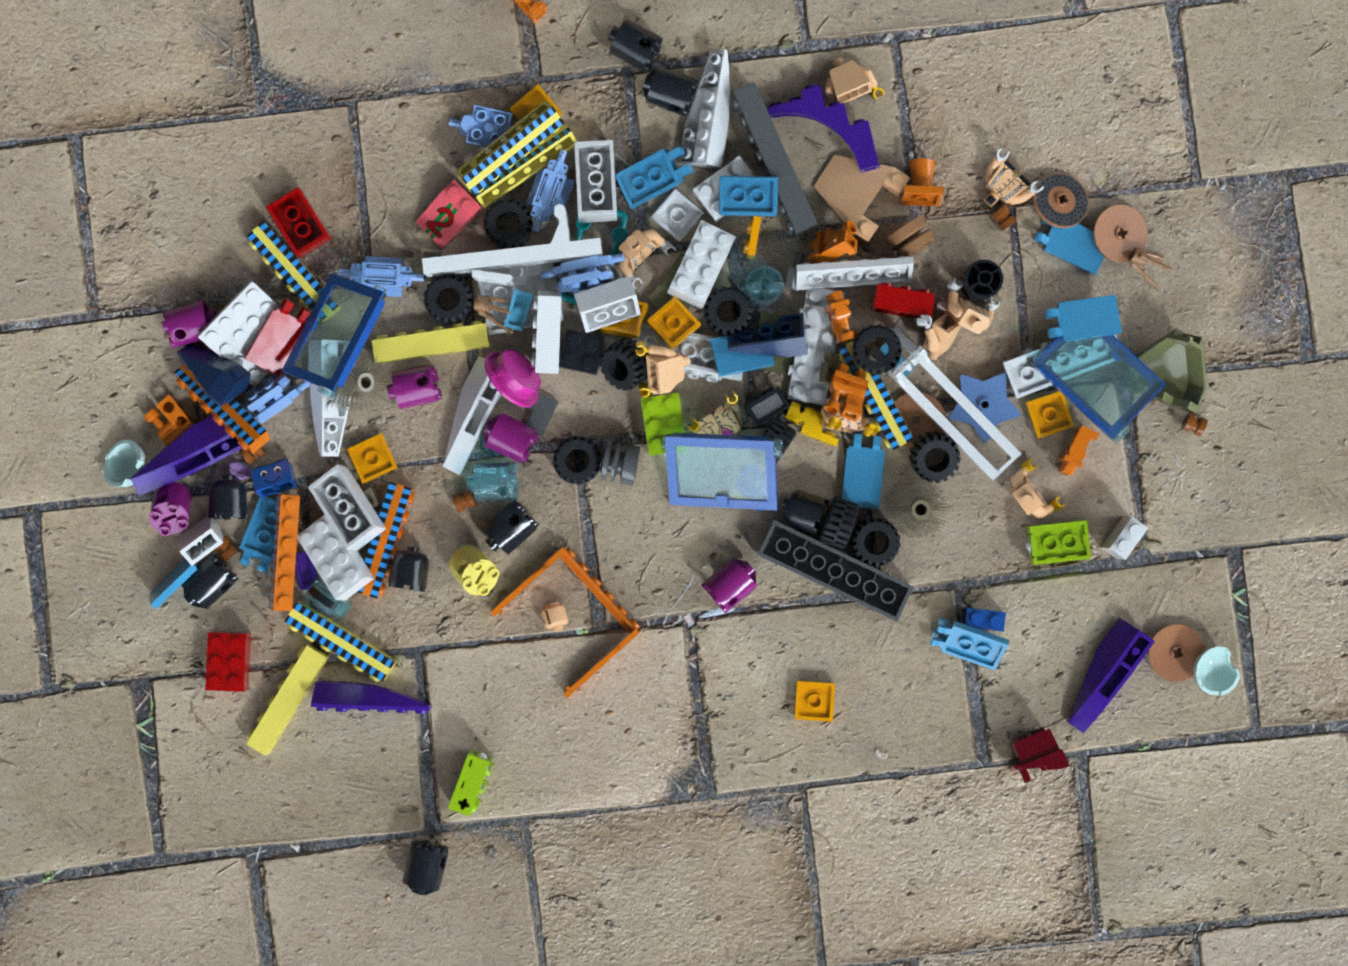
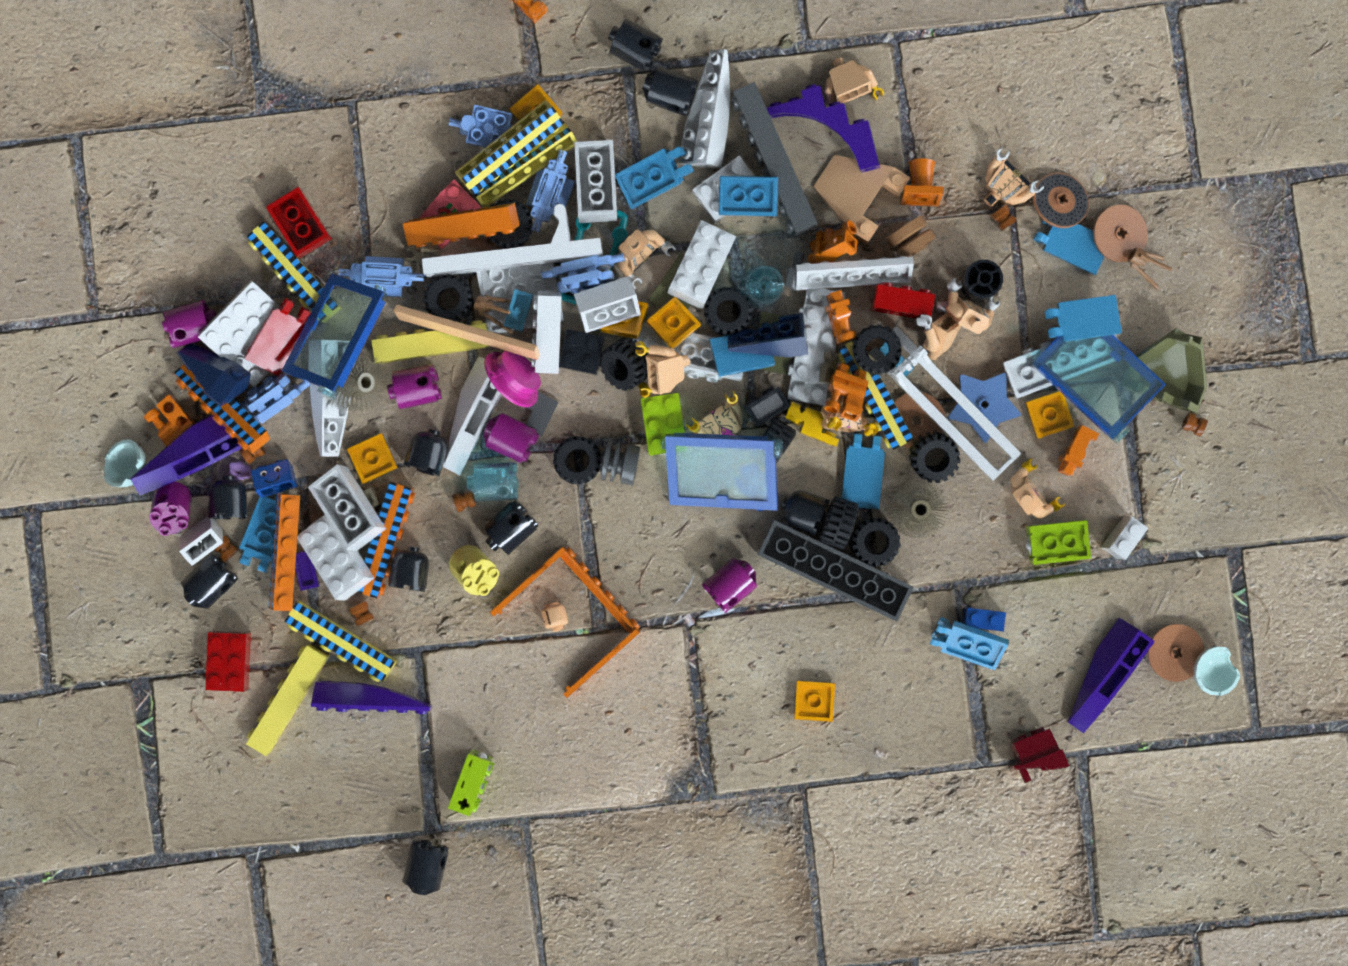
dark azure tile [150,559,197,609] -> none
clear light blue brick [304,580,353,620] -> none
white tile [472,269,514,286] -> none
white tile [650,188,704,242] -> none
light orange plate [744,216,761,260] -> none
none -> dark orange wheel [349,601,374,626]
none -> light nougat tile [394,305,540,360]
none -> orange brick [403,203,520,248]
none -> black cylinder [403,429,448,477]

